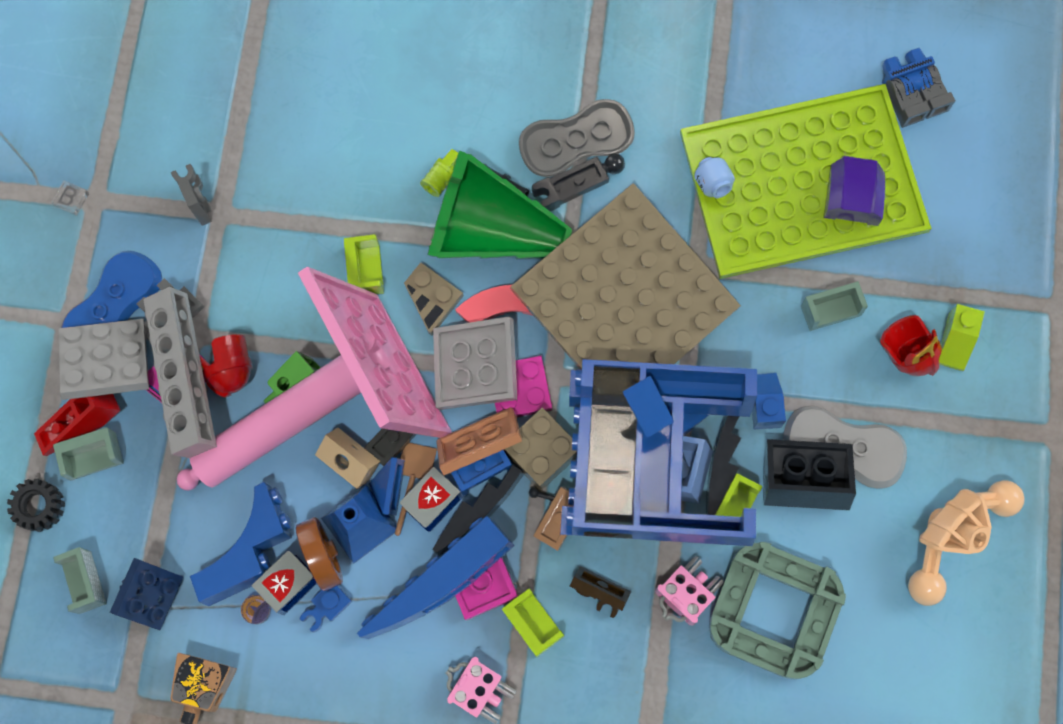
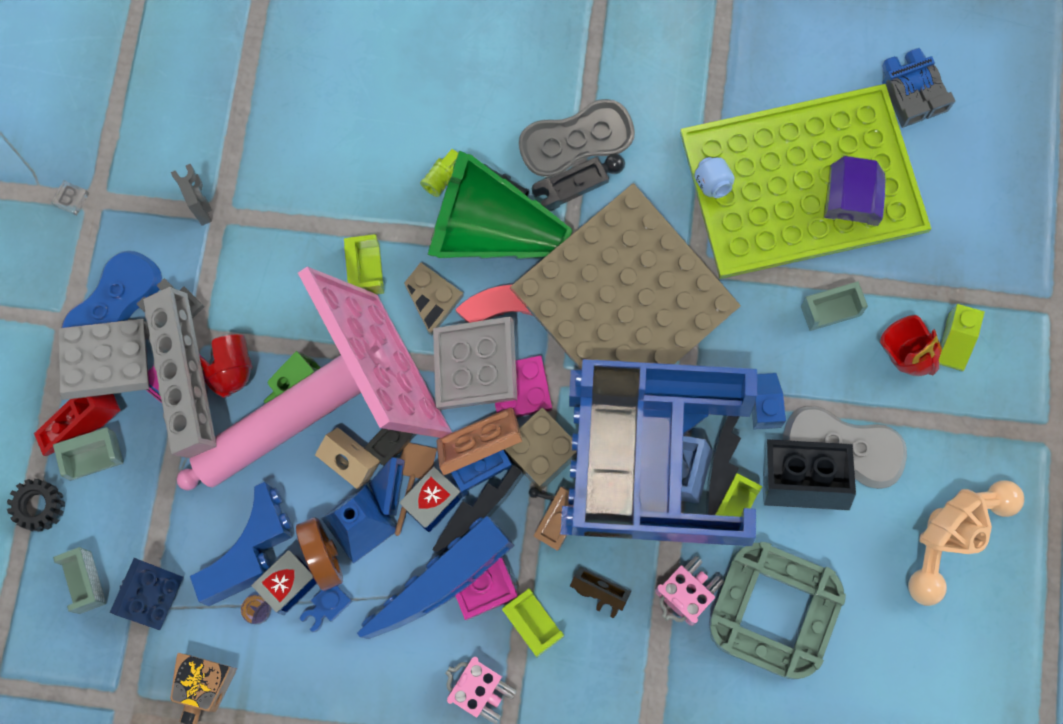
blue sticker [623,376,674,438] -> none

